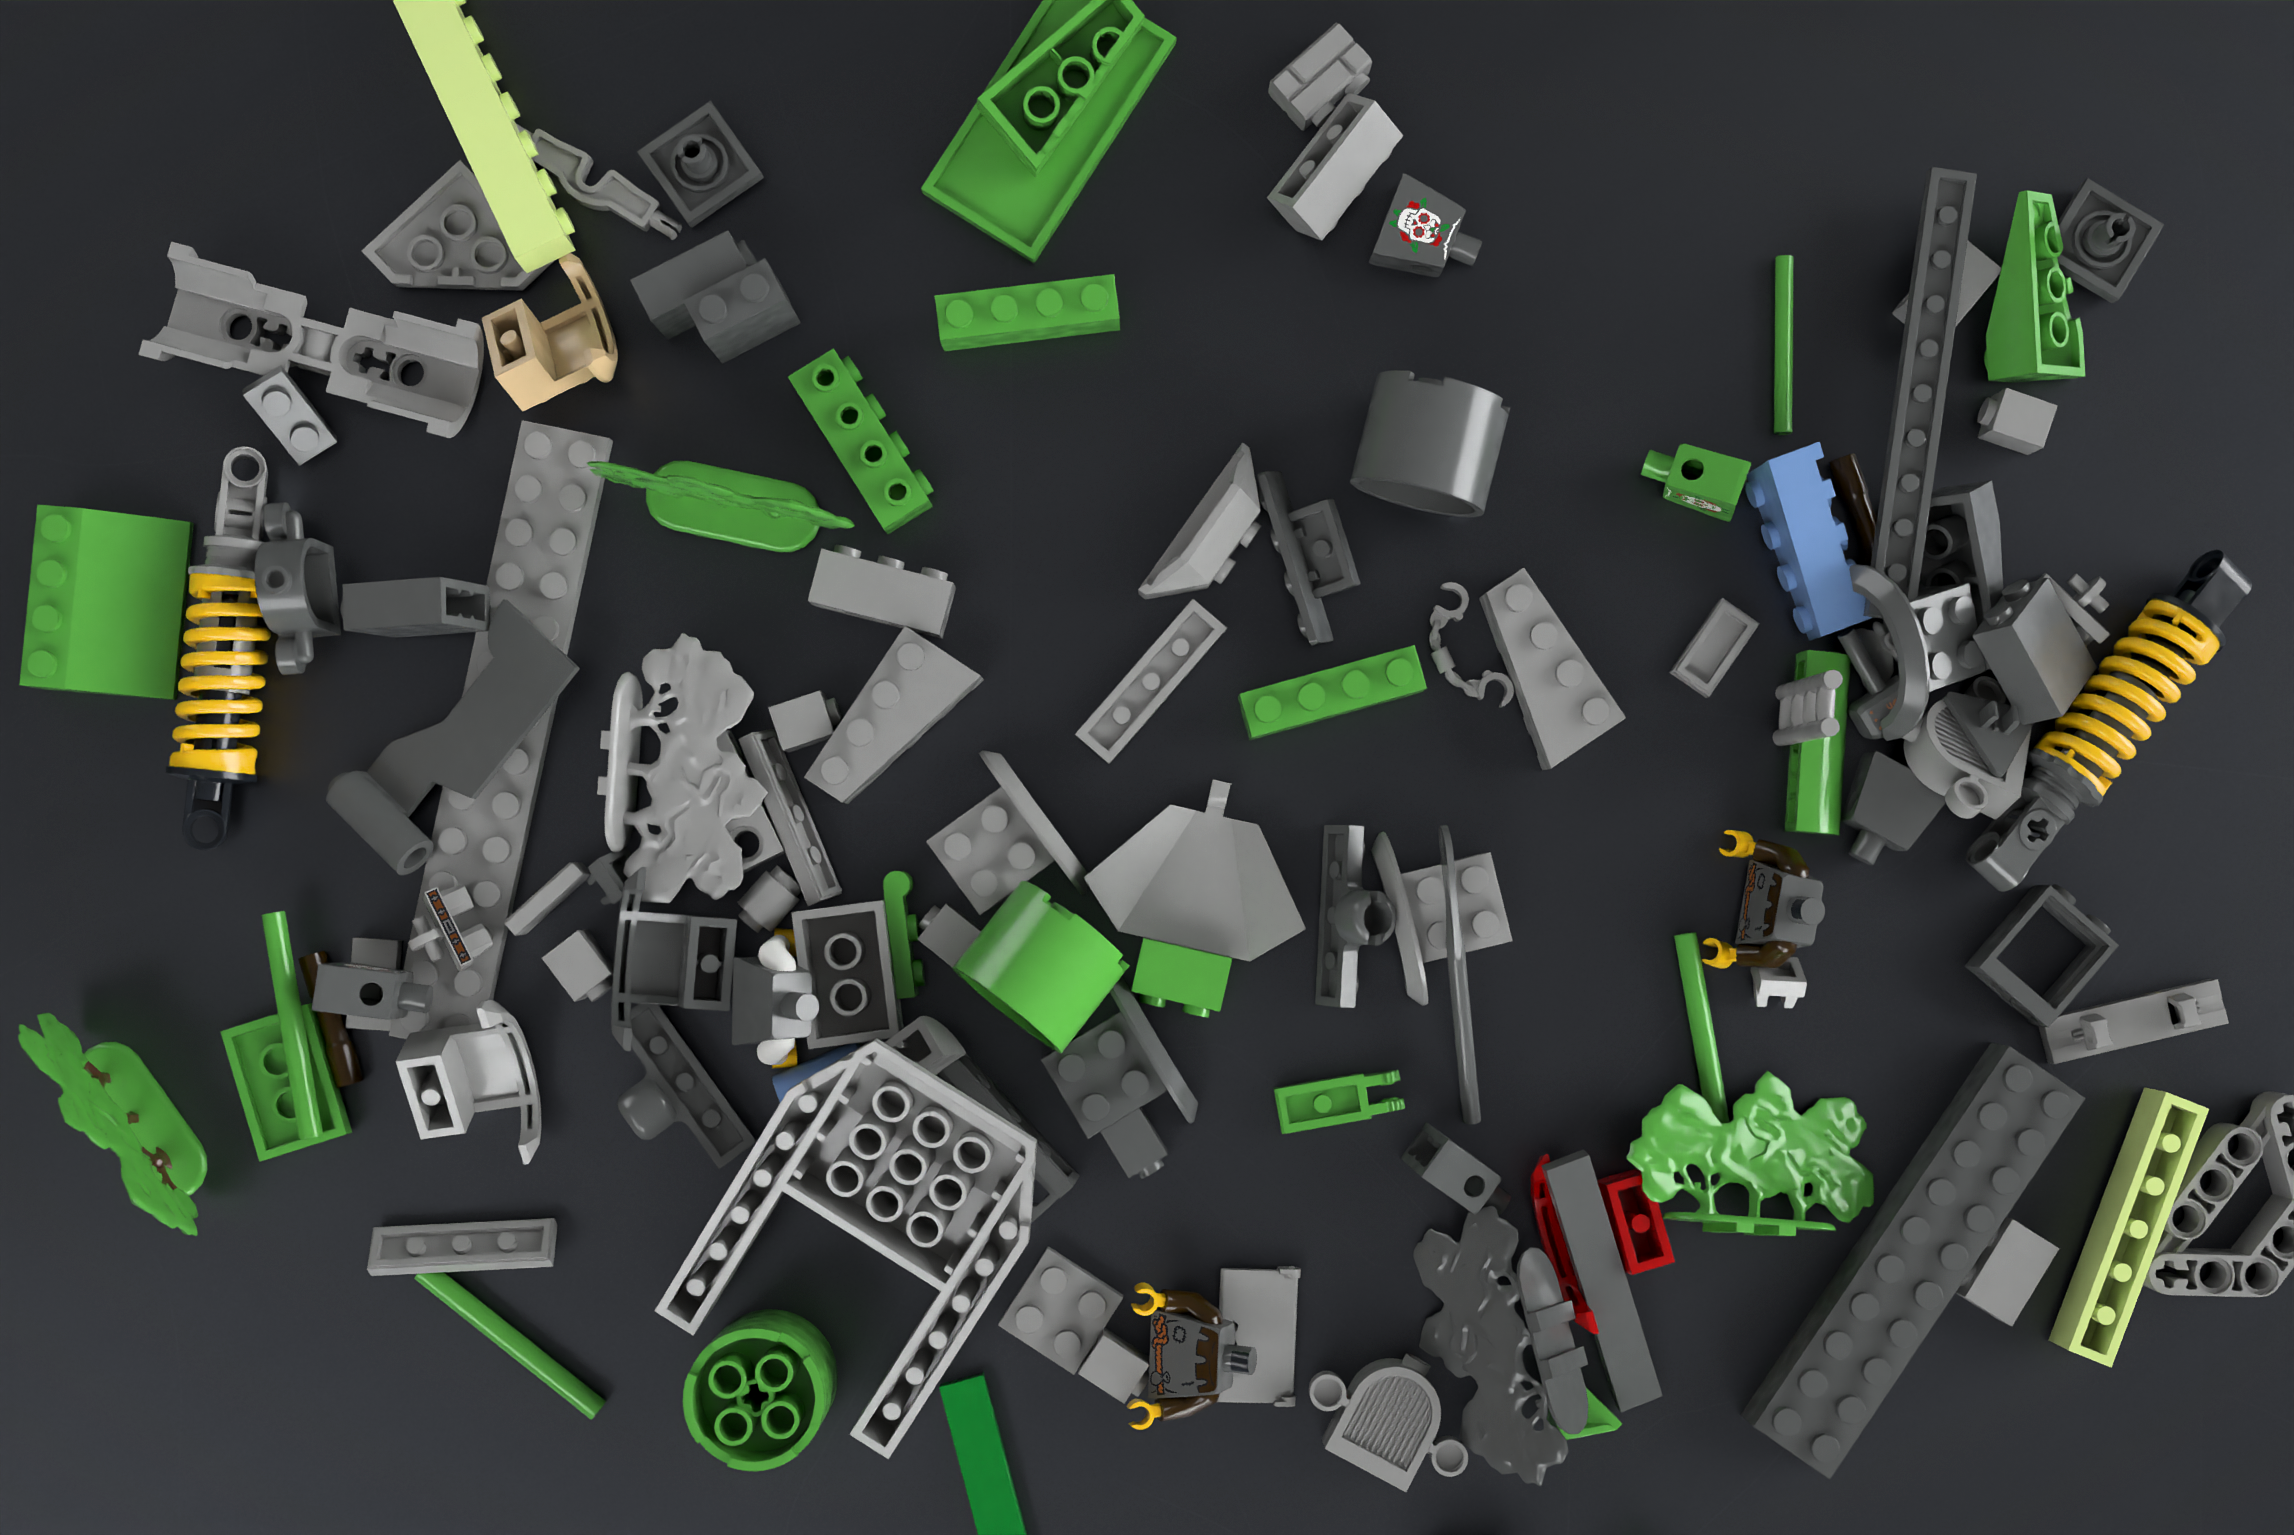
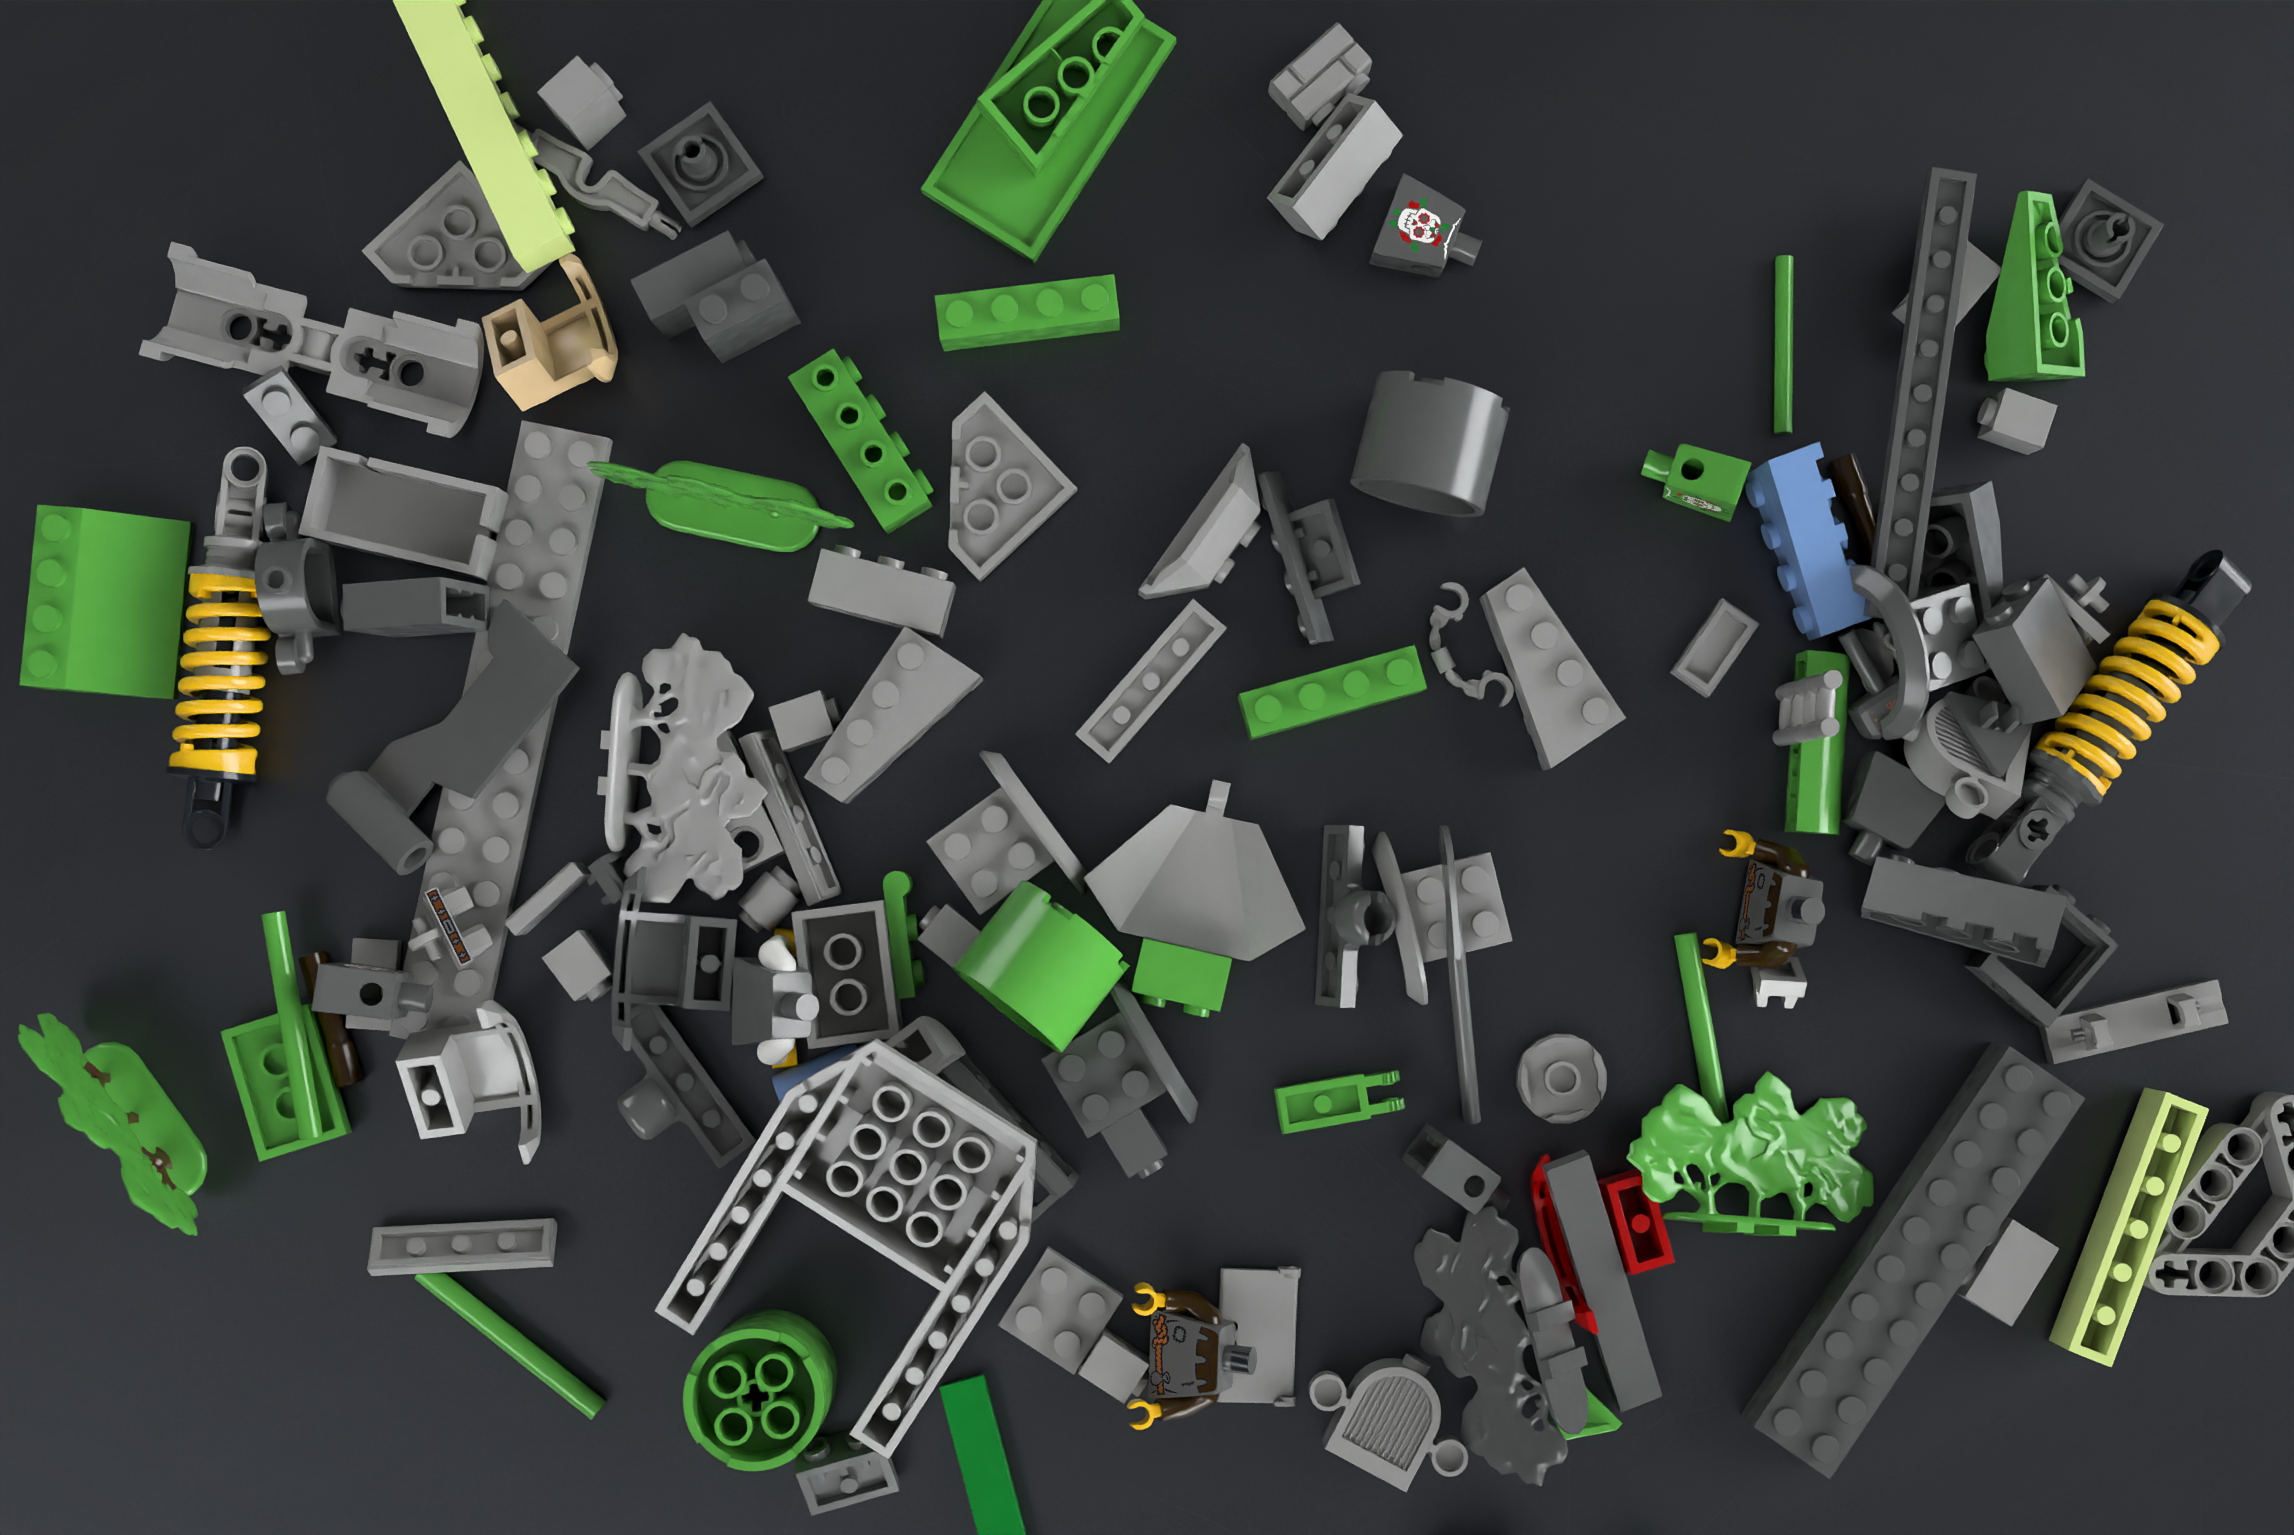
none -> light grey piece [298,445,509,581]
none -> light grey brick [537,55,627,151]
none -> dark grey bracket [795,1428,899,1516]
none -> light grey plate [948,391,1078,582]
none -> light grey tile [1516,1033,1607,1124]
none -> dark grey wedge [1861,854,2068,968]

